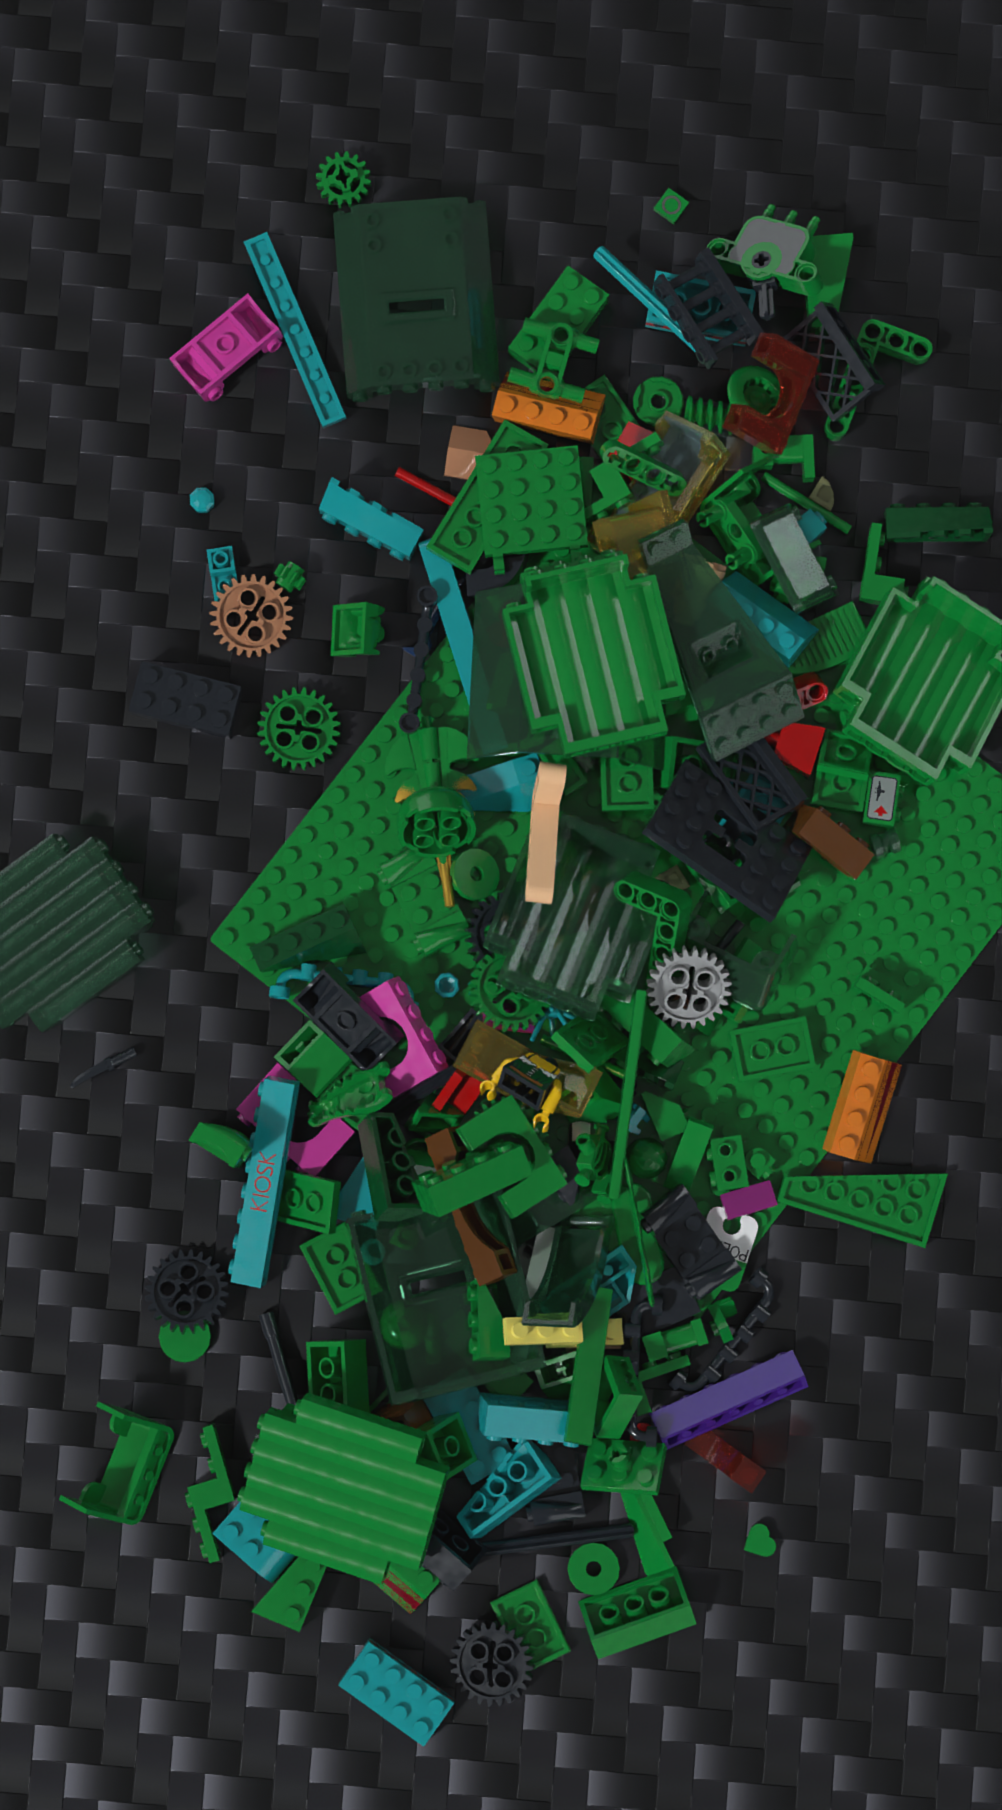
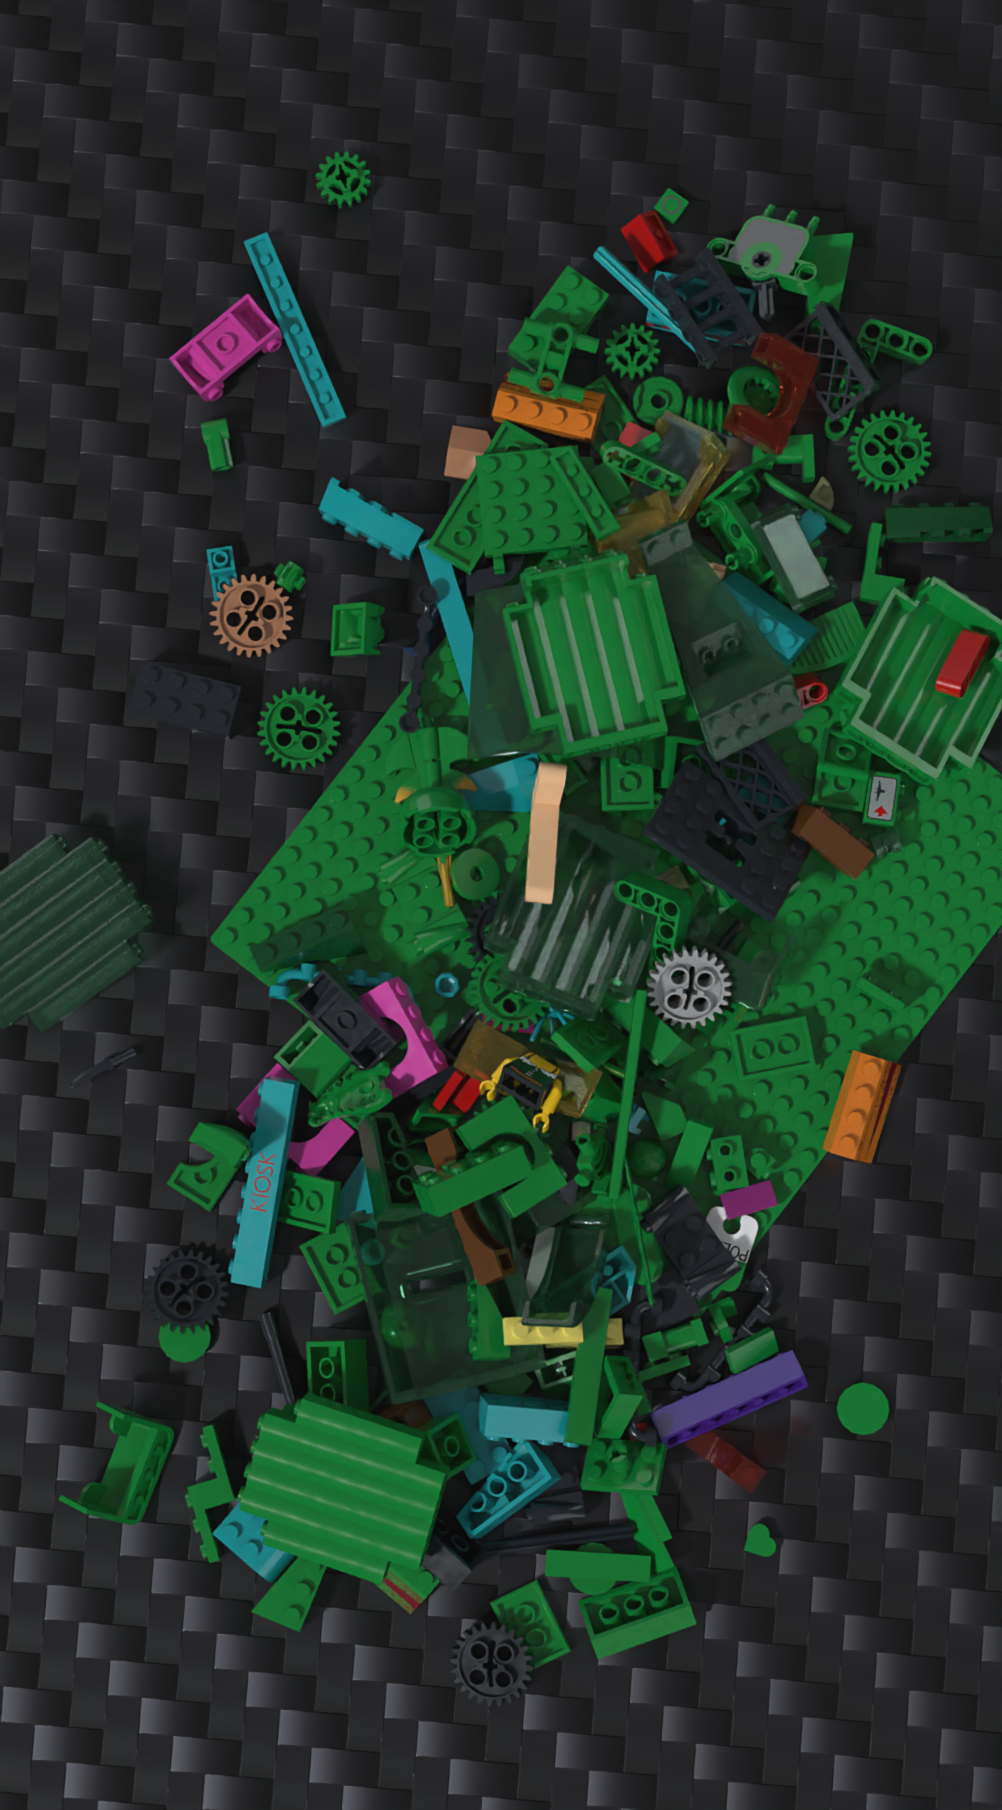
teal tile [190,488,215,513] -> none
clear green panel [333,197,500,402] -> none
teal brick [338,1638,455,1747] -> none
red bar [395,467,456,506] -> none
red torso [763,722,825,777] -> none
green wing [776,1173,948,1248] -> none
none -> green tile [167,1156,239,1212]
none -> green piece [201,418,233,471]
none -> green tile [545,1549,651,1582]
none -> green tile [548,445,621,542]
none -> green gear [604,323,660,380]
none -> red panel [621,210,679,273]
none -> green tile [725,1327,779,1374]
none -> green tile [836,1382,889,1435]
none -> green gear [847,410,931,494]
none -> red beam [936,628,990,698]

